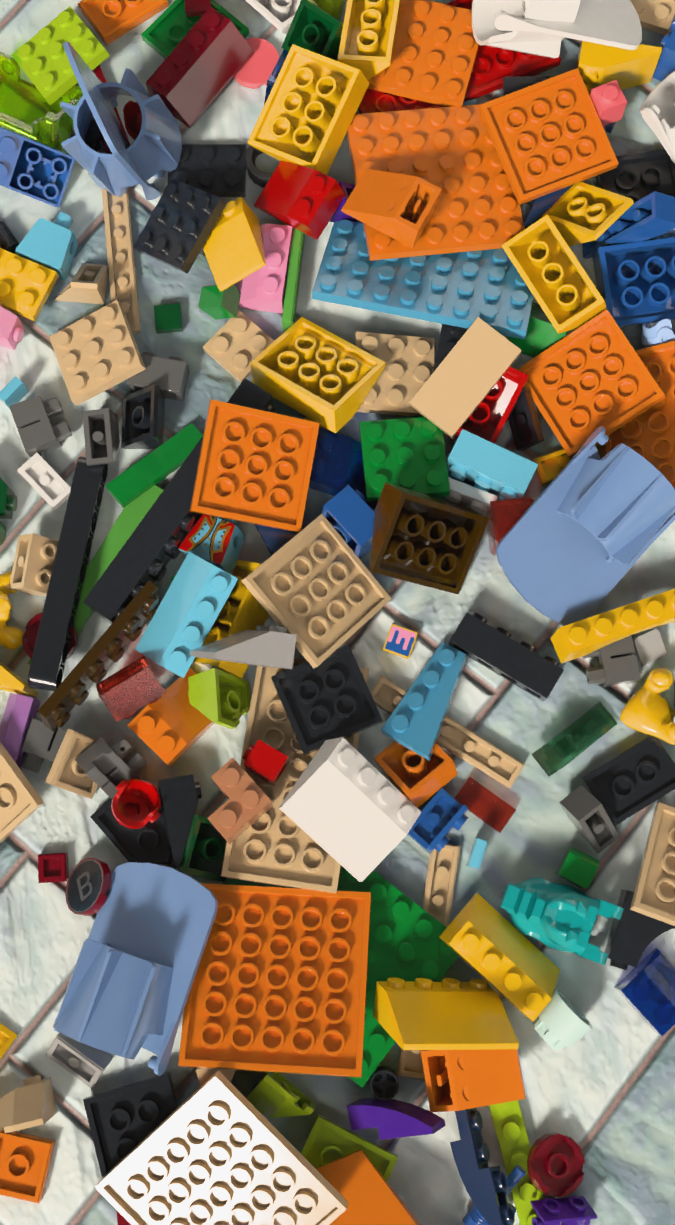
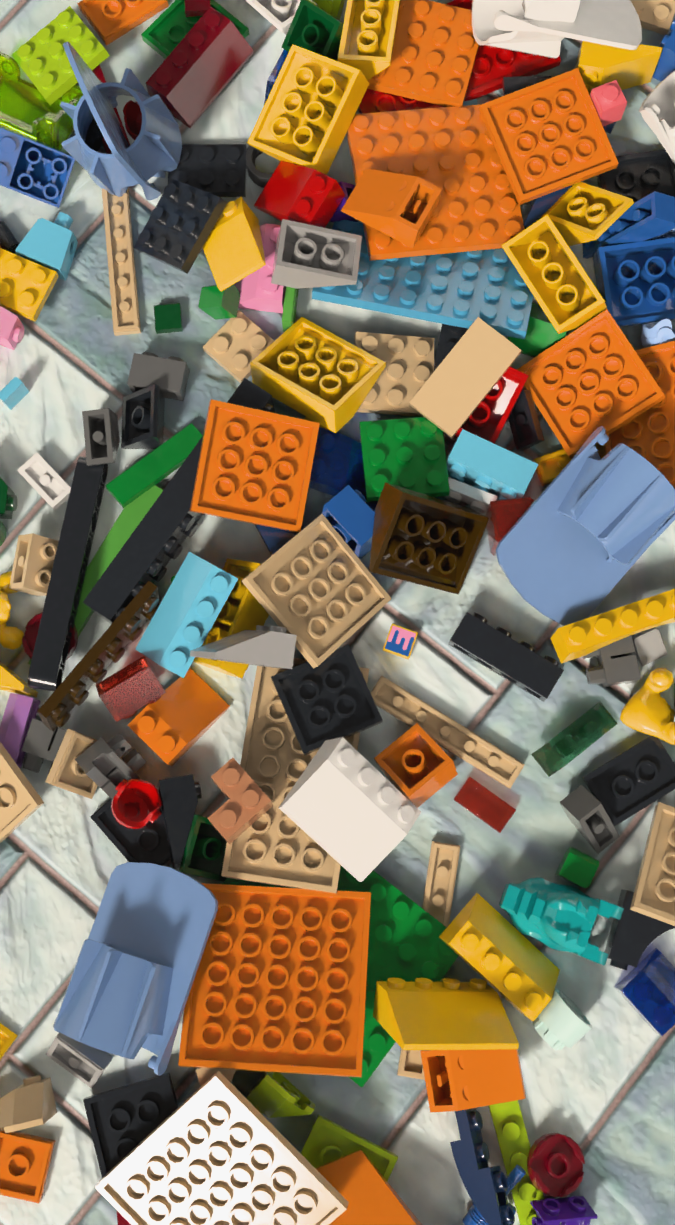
dark grey hips [9,396,72,457] -> none
dark red tile [38,853,69,883] -> none
tan plate [49,300,146,406] -> none
tan slope [53,263,109,304] -> none
tile [65,858,112,916] -> none
torso [178,514,245,575] -> none
lime slope [188,668,251,729] -> none
coral tile [233,38,280,89] -> none
red brick [243,739,289,786] -> none
dark purple slope [347,1097,446,1140] -> none
black wheel [369,1065,399,1101] -> none
dark azure wing [381,642,467,761] -> none
blue bracket [407,788,468,854] -> none
medium azure tile [466,838,488,869] -> none
none -> light grey slope [271,219,362,289]

